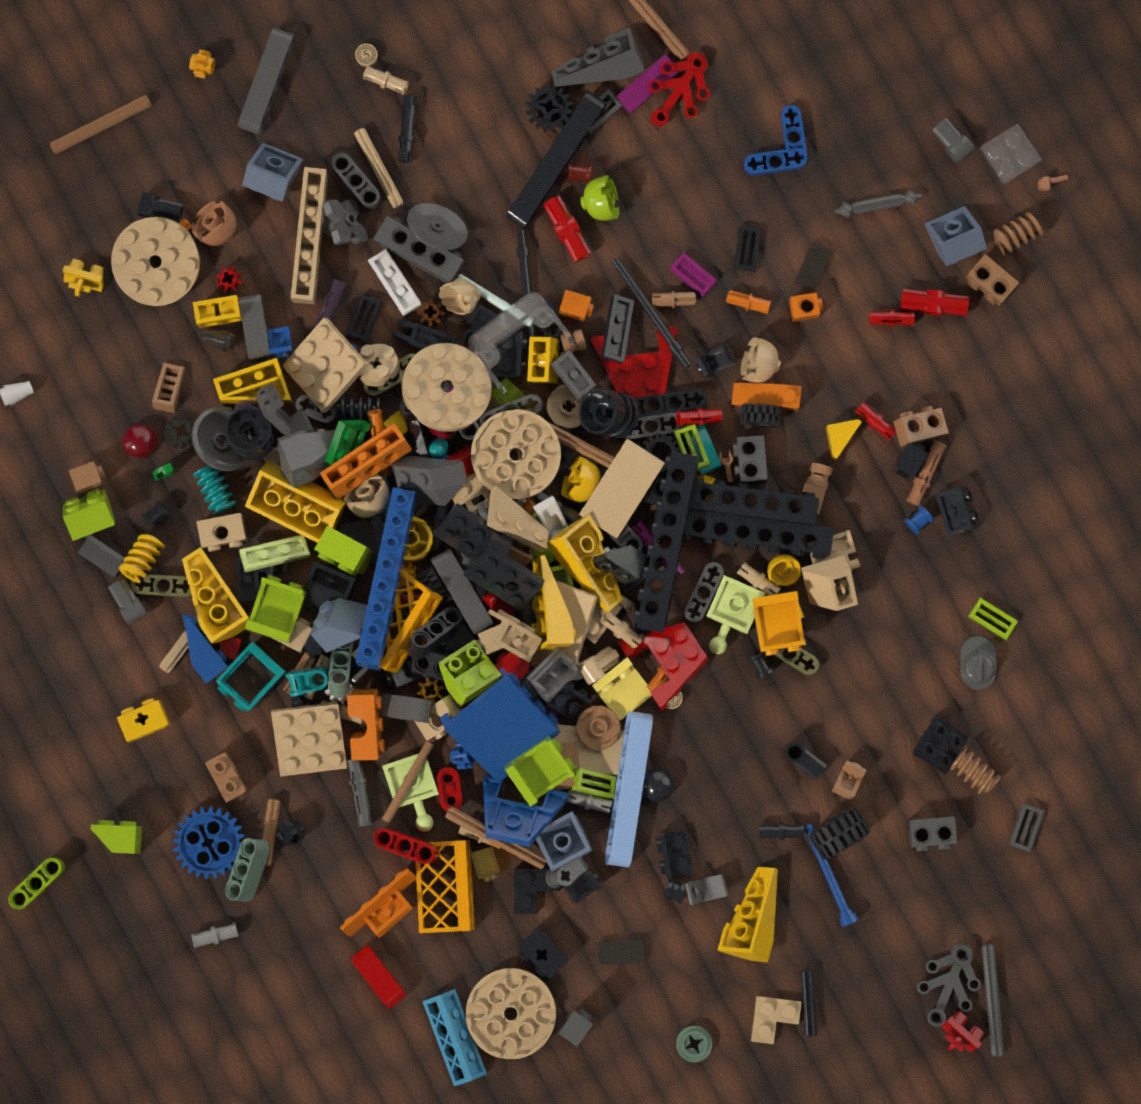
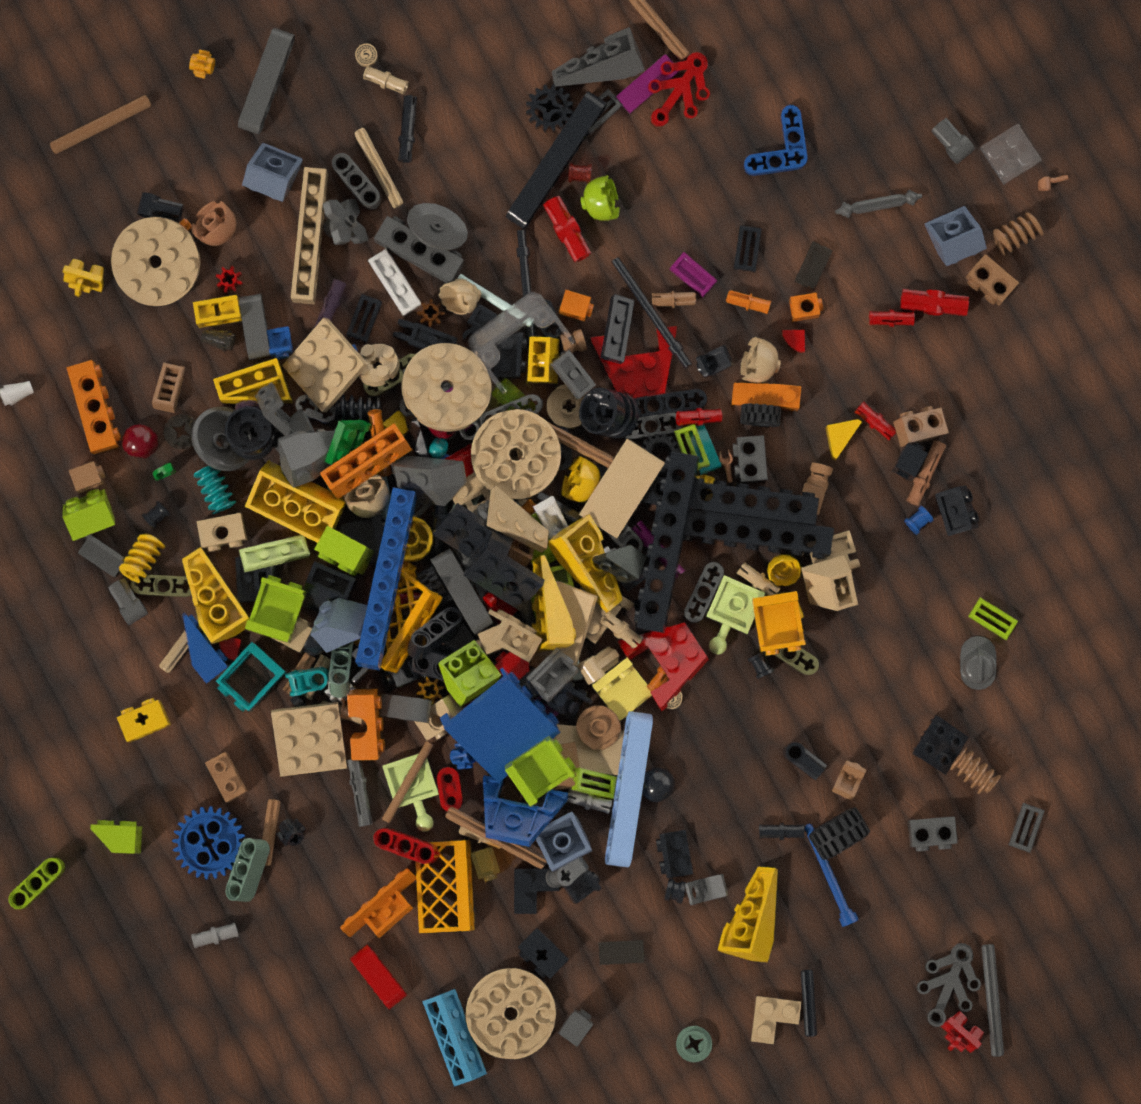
none -> orange brick [66,360,121,454]
none -> red tile [782,330,805,353]

